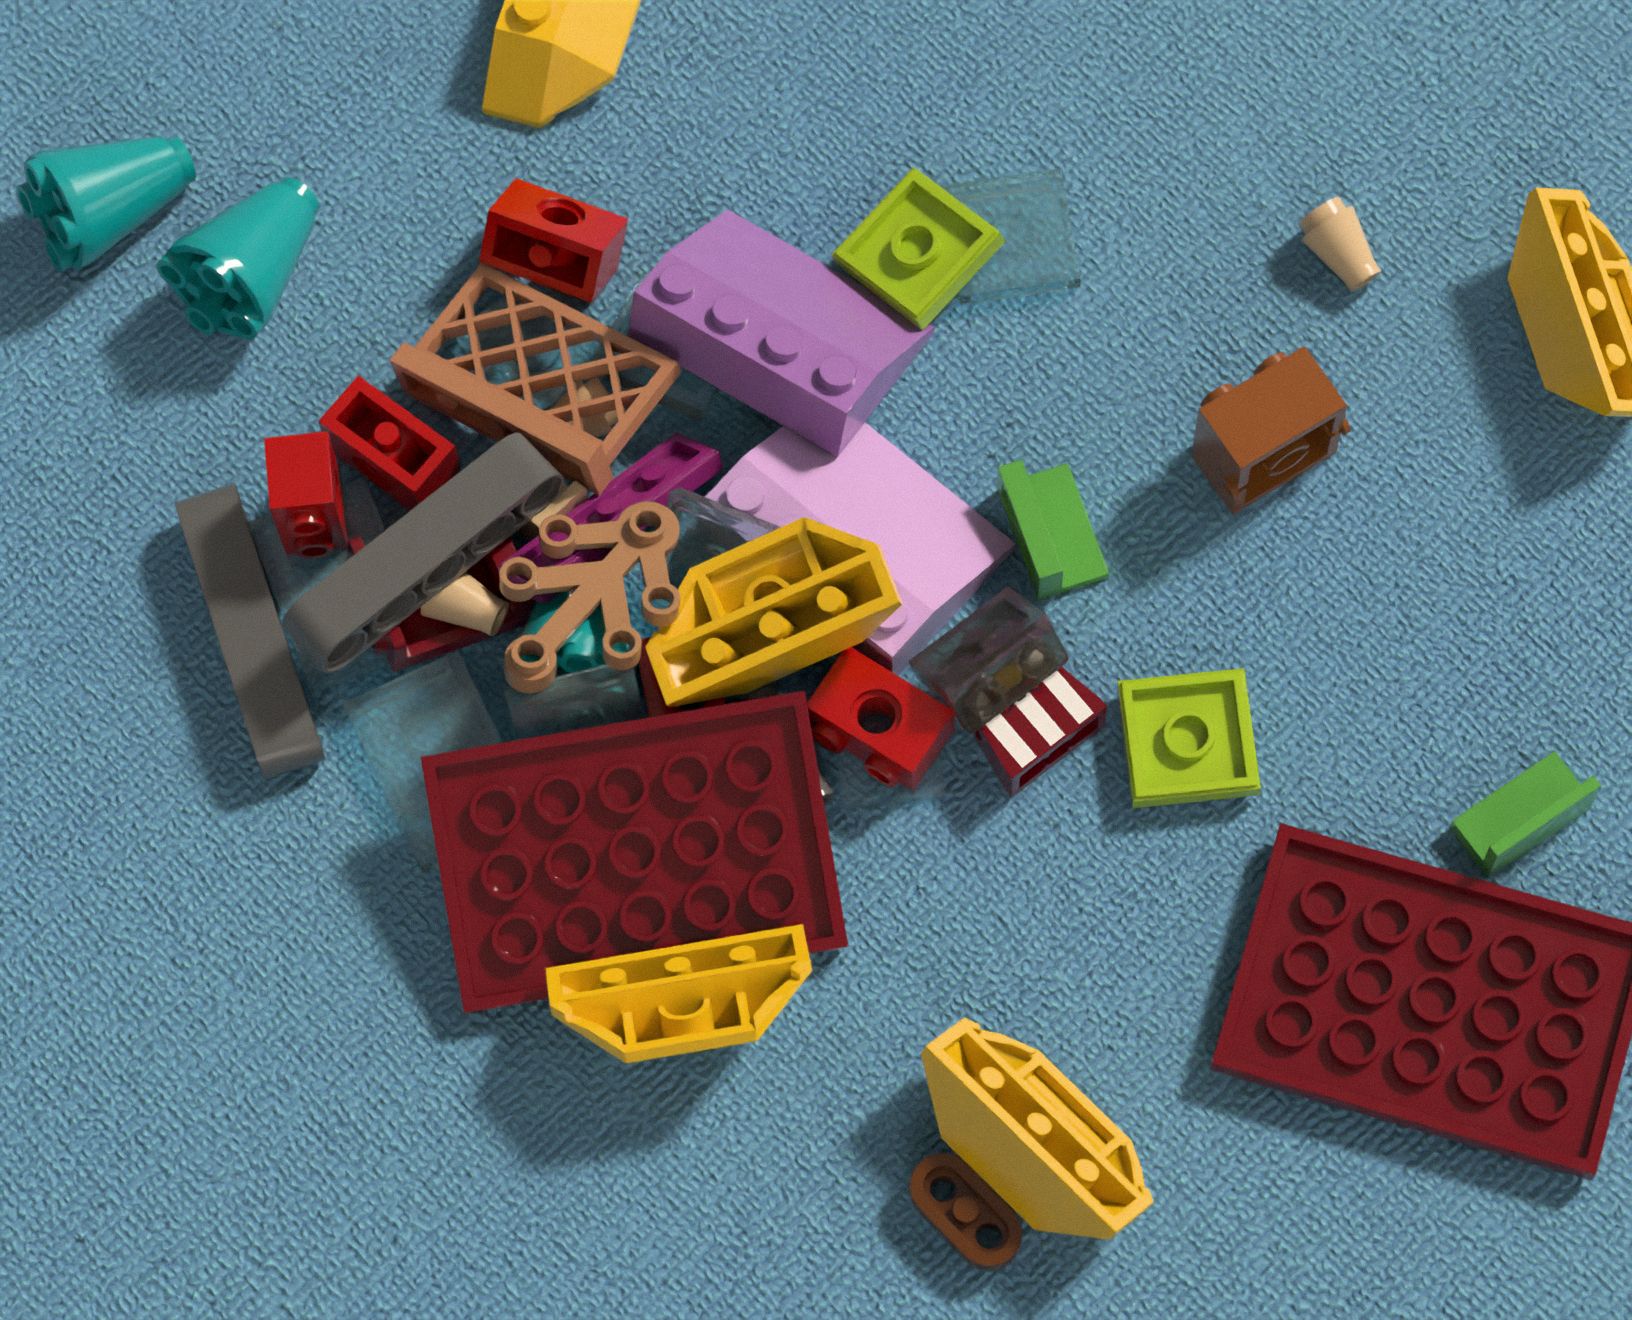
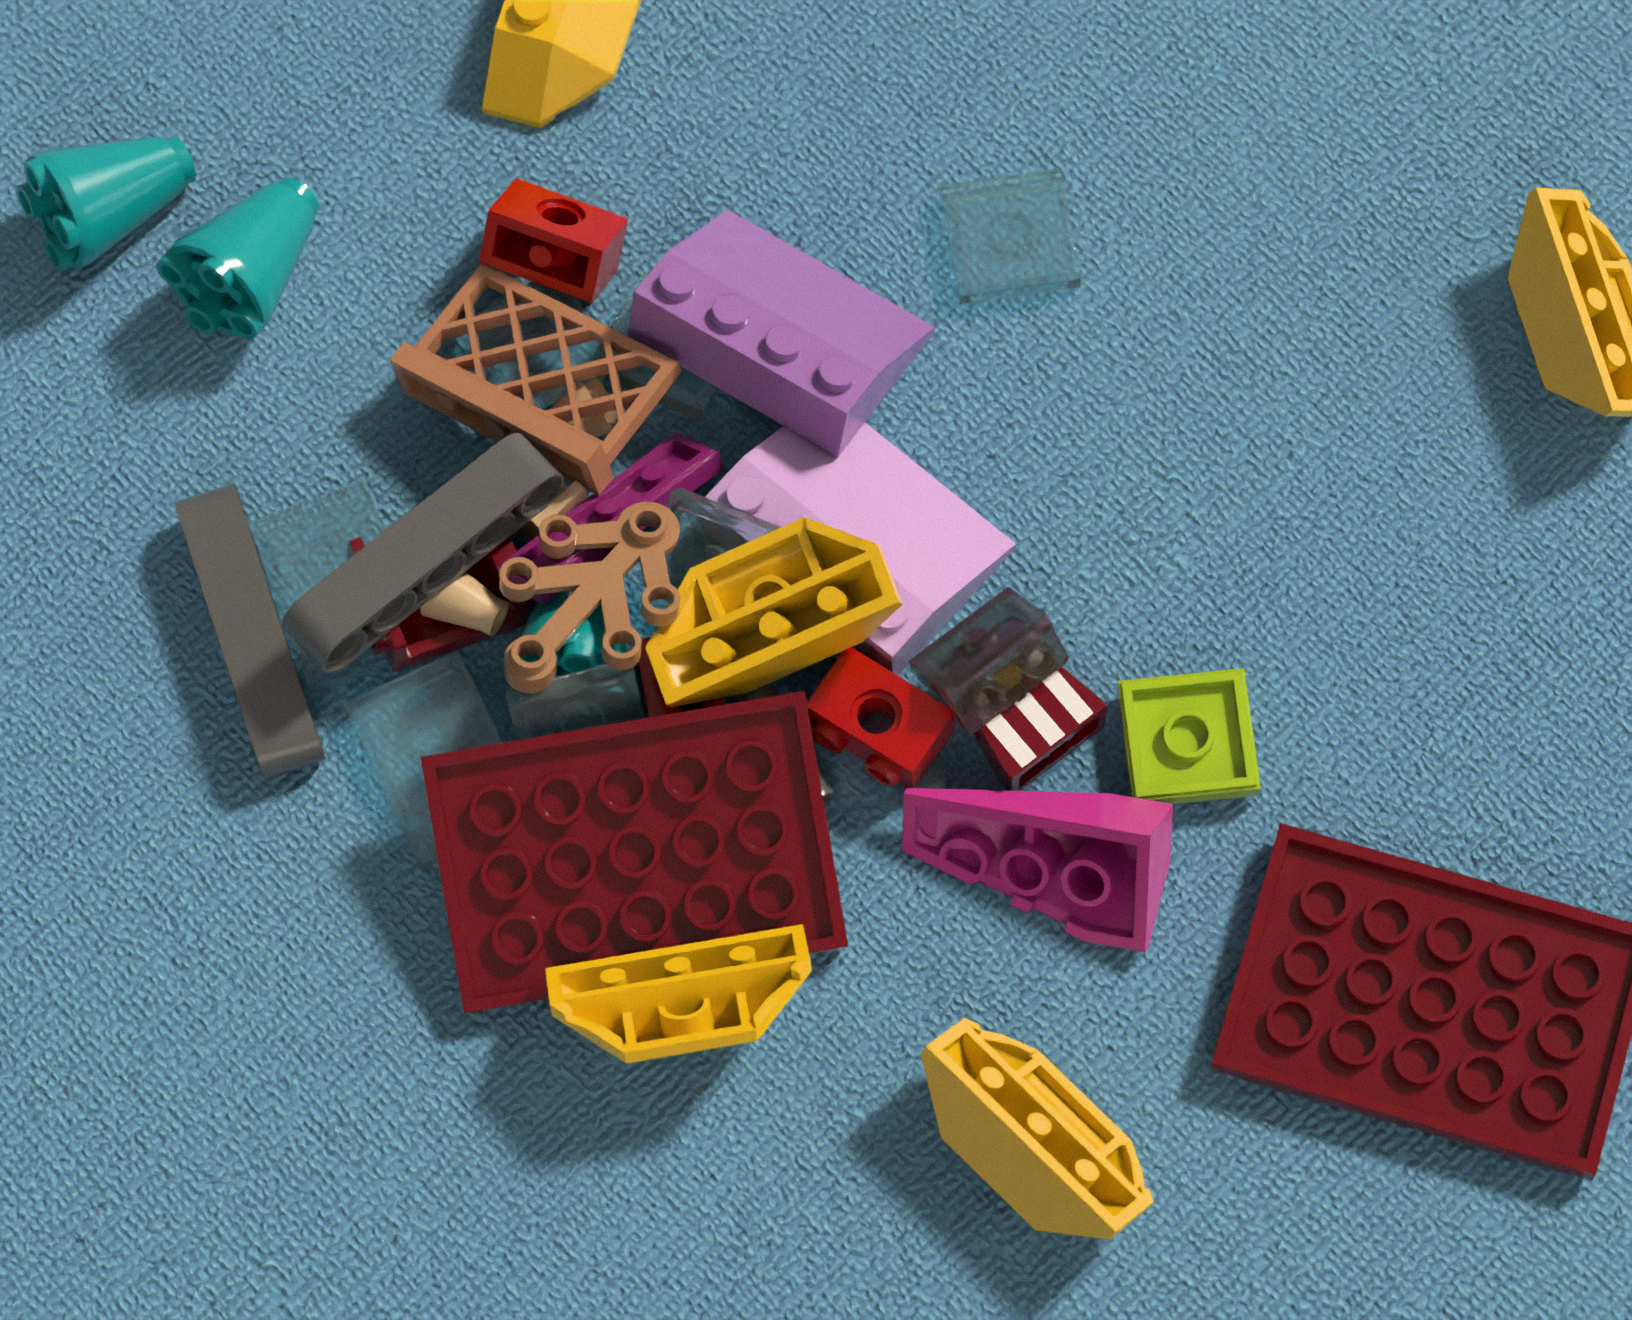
red brick [264,431,348,559] -> none
red brick [318,375,461,511] -> none
lime plate [831,167,1005,331] -> none
reddish brown plate [910,1153,1022,1271] -> none
bright green panel [997,459,1109,600] -> none
dark orange brick [1191,346,1351,515] -> none
tan cone [1298,197,1382,292] -> none
bright green panel [1449,751,1601,878] -> none
none -> dark pink wedge [902,788,1173,952]

